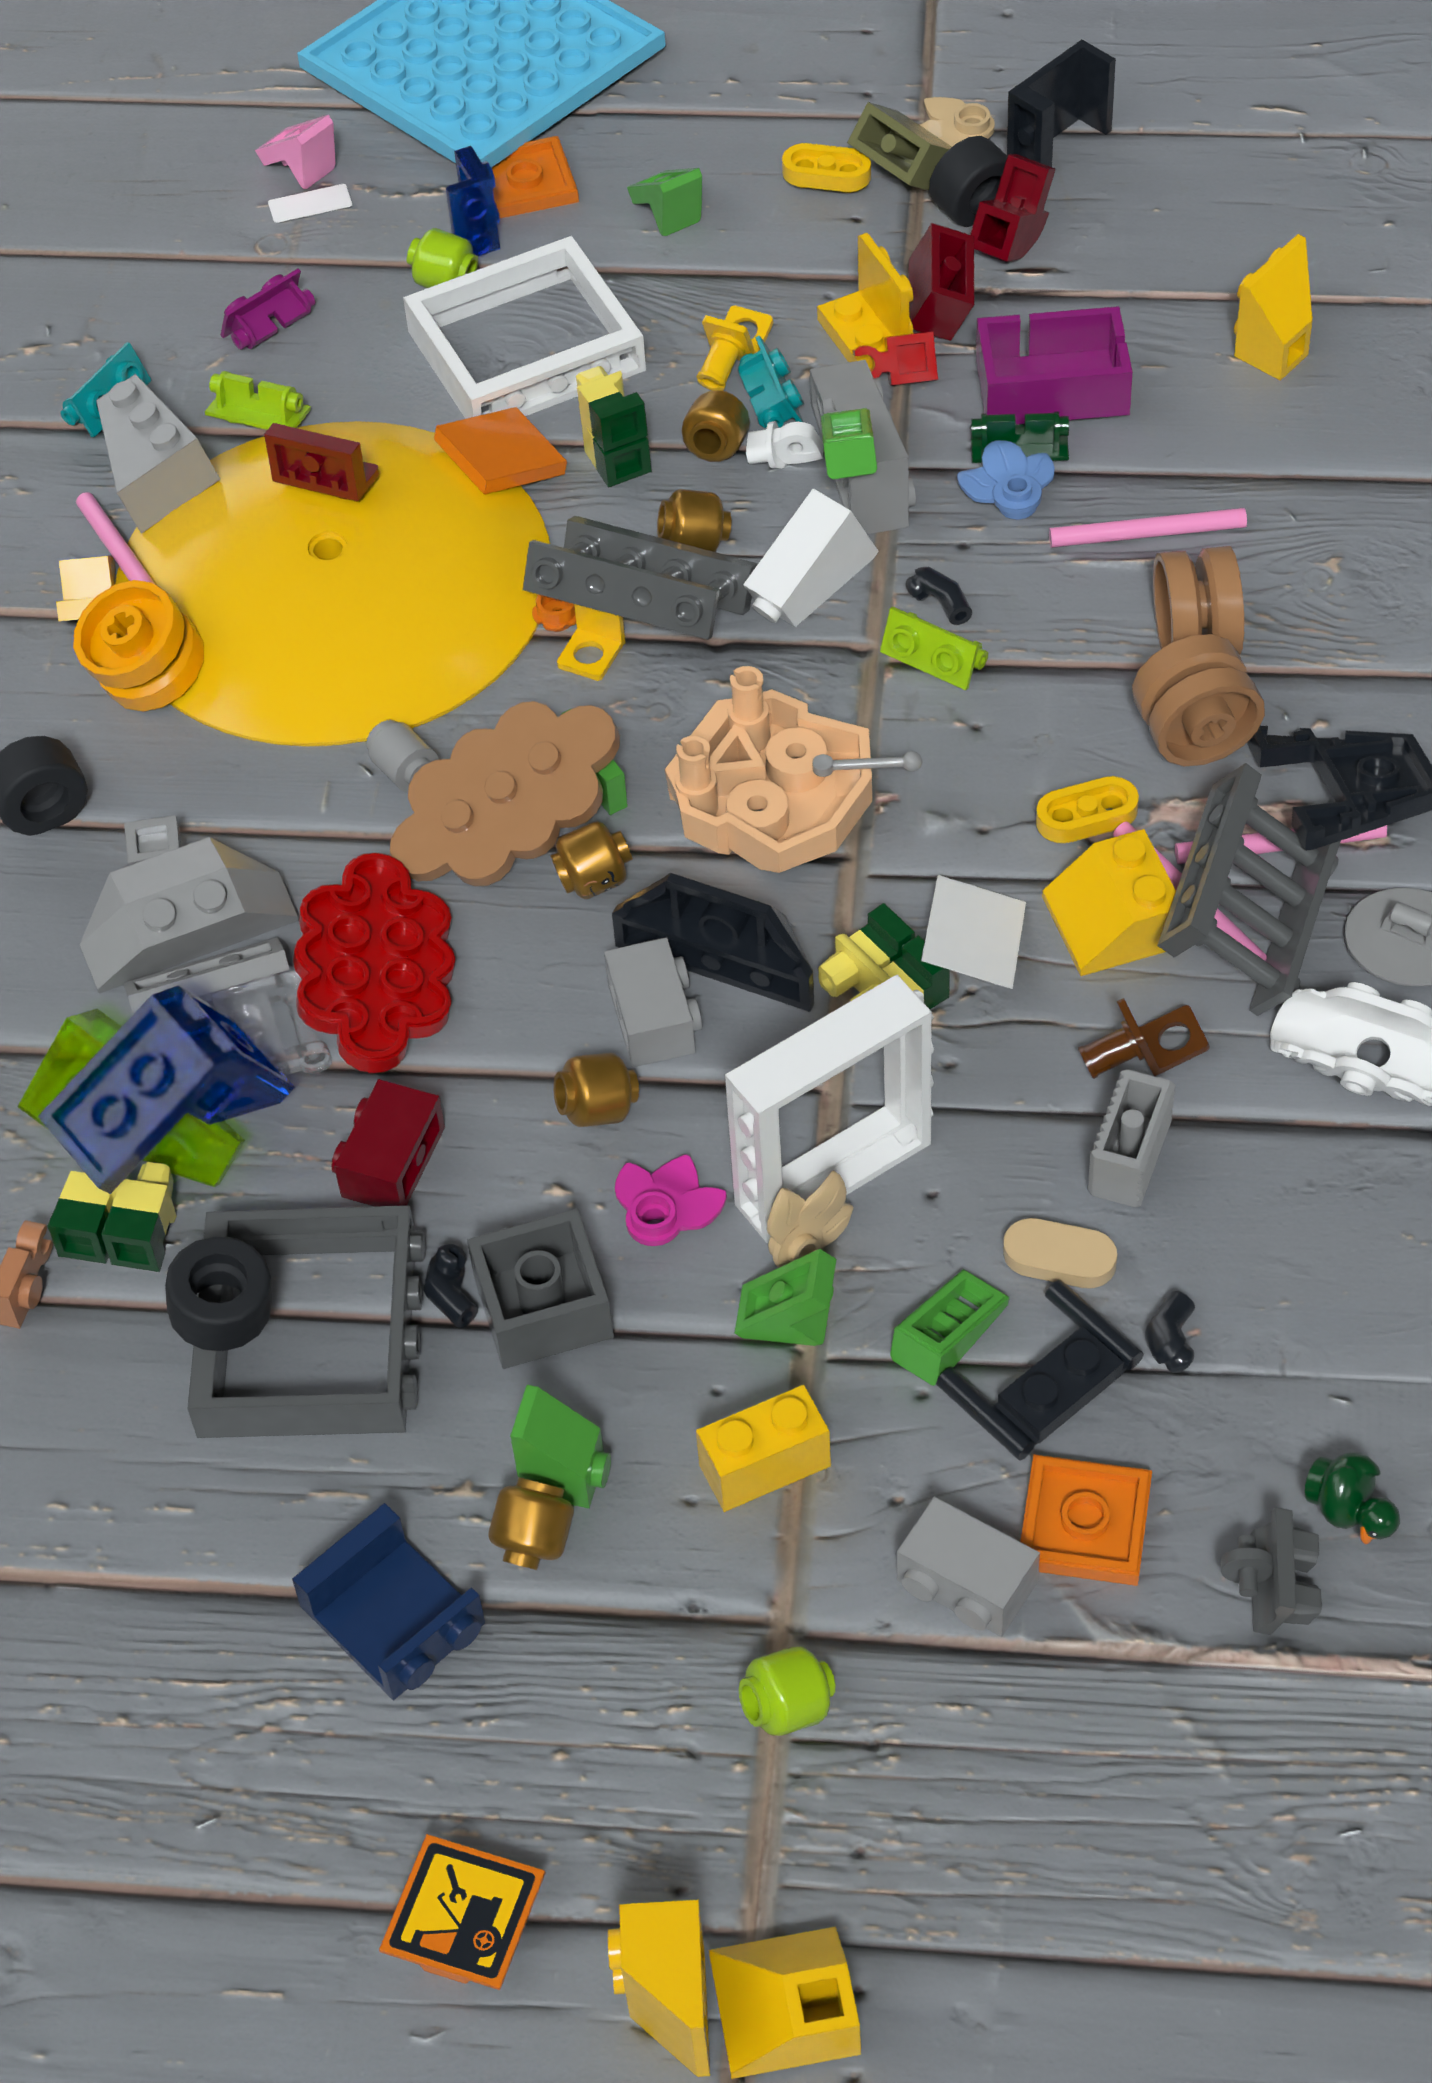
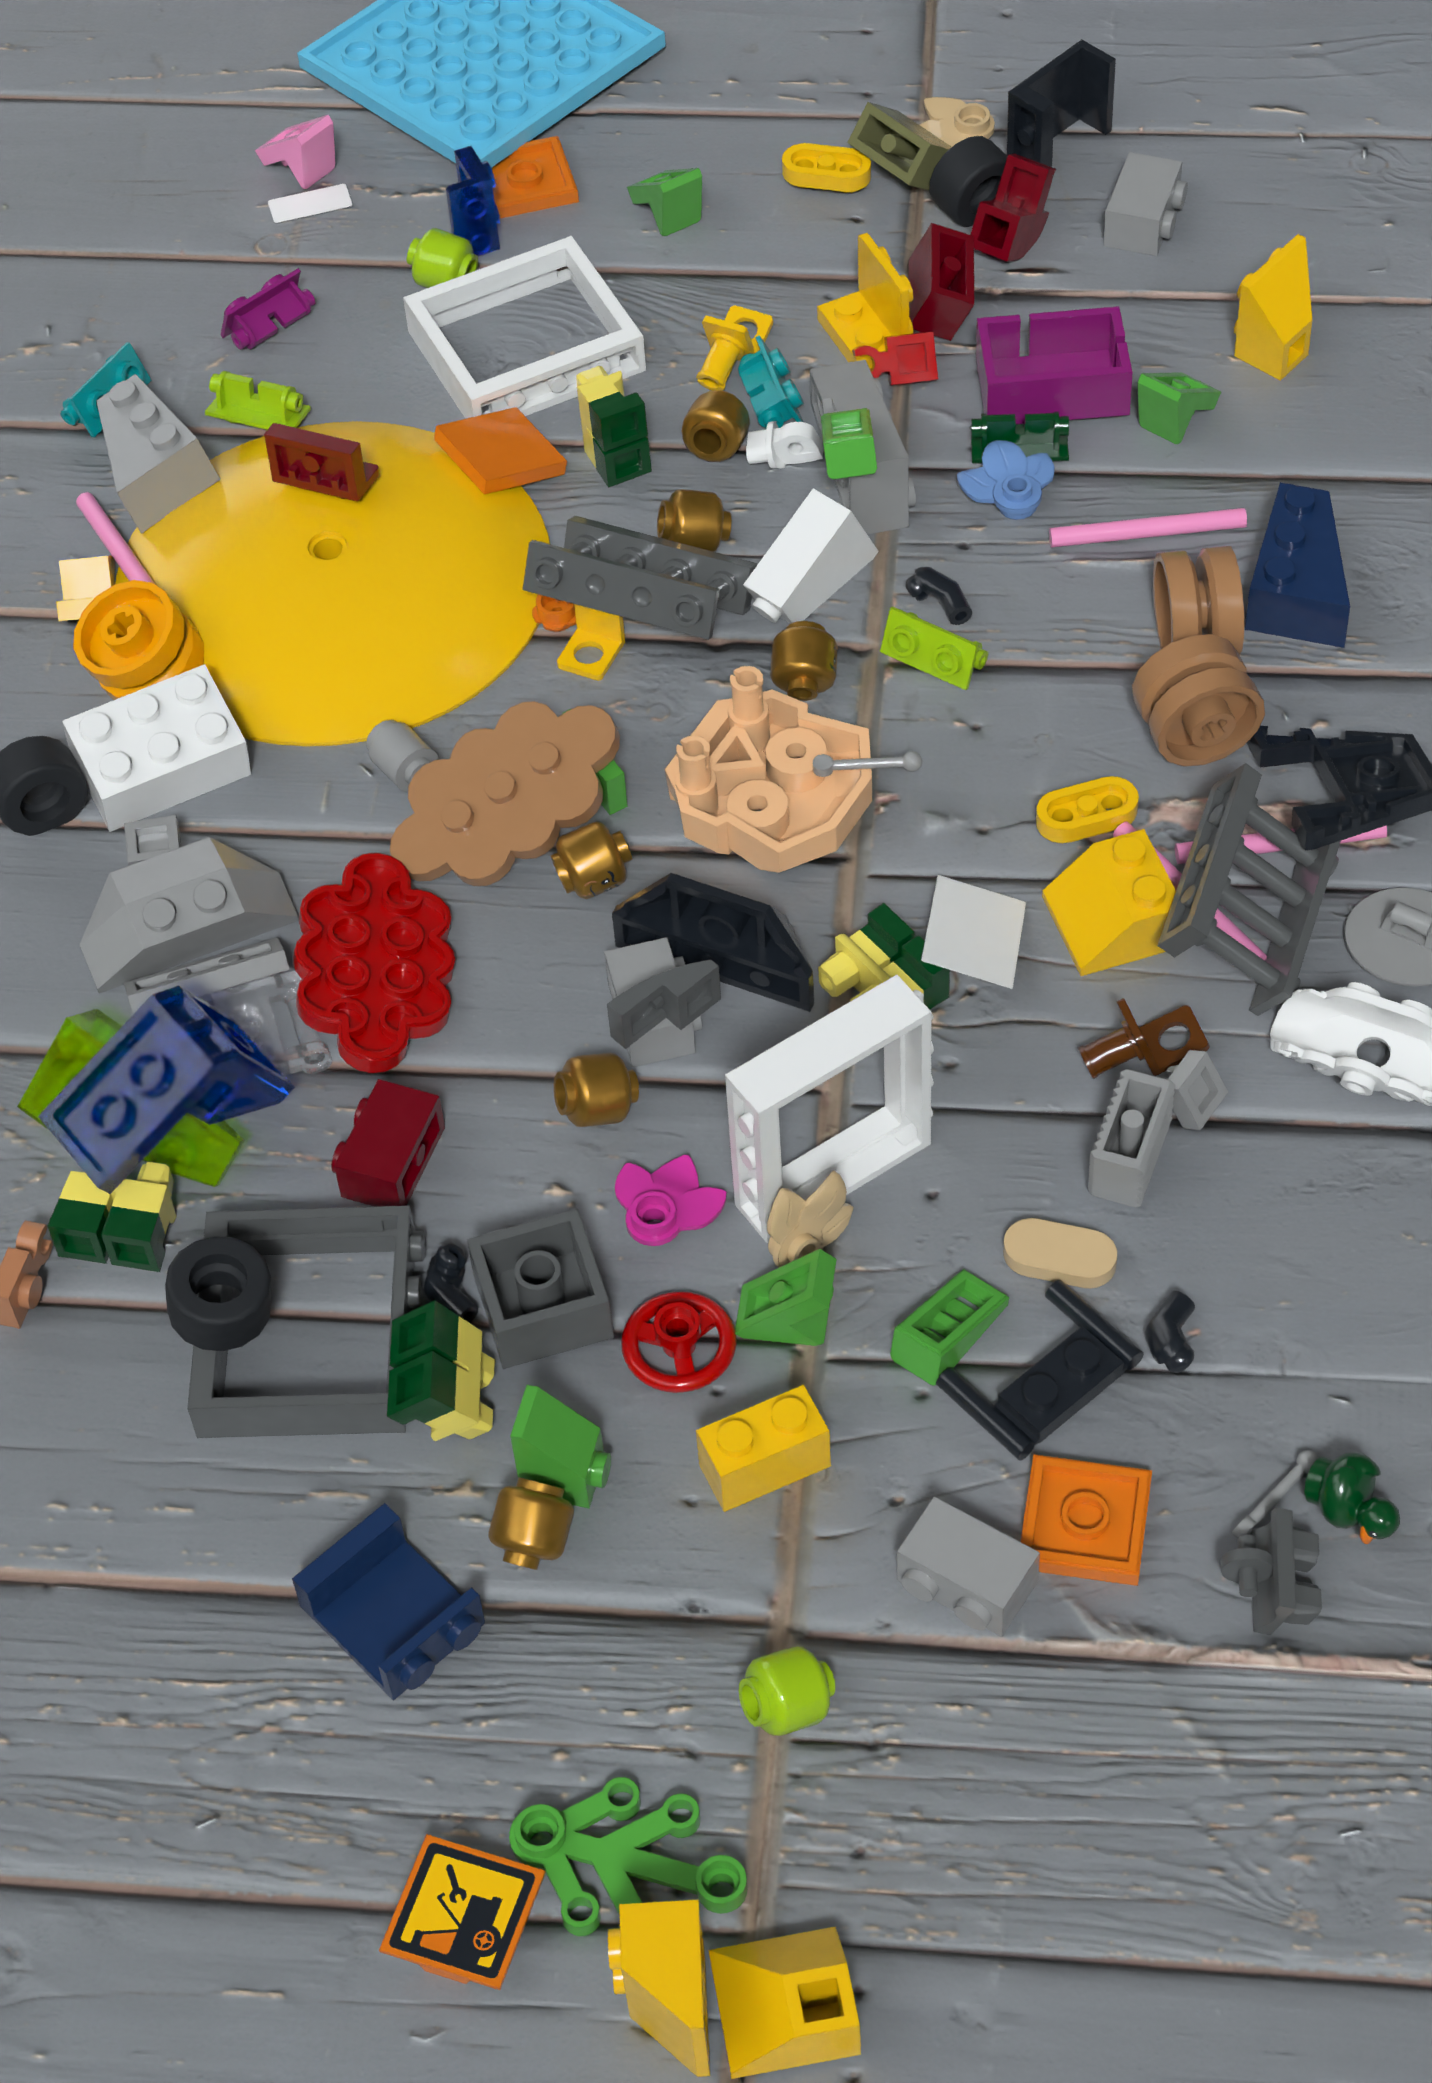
none -> white brick [62,664,251,832]
none -> dark green hips [387,1300,495,1442]
none -> bright green plant [509,1777,748,1936]
none -> dark grey slope [607,960,721,1049]
none -> red piece [621,1292,736,1393]
none -> pearl gold head [770,621,838,701]
none -> light grey brick [1104,152,1188,256]
none -> bright green slope [1138,372,1221,444]
none -> light grey tile [1166,1050,1228,1130]
none -> light grey hinge [1232,1450,1319,1538]
none -> dark blue wedge [1245,482,1350,648]

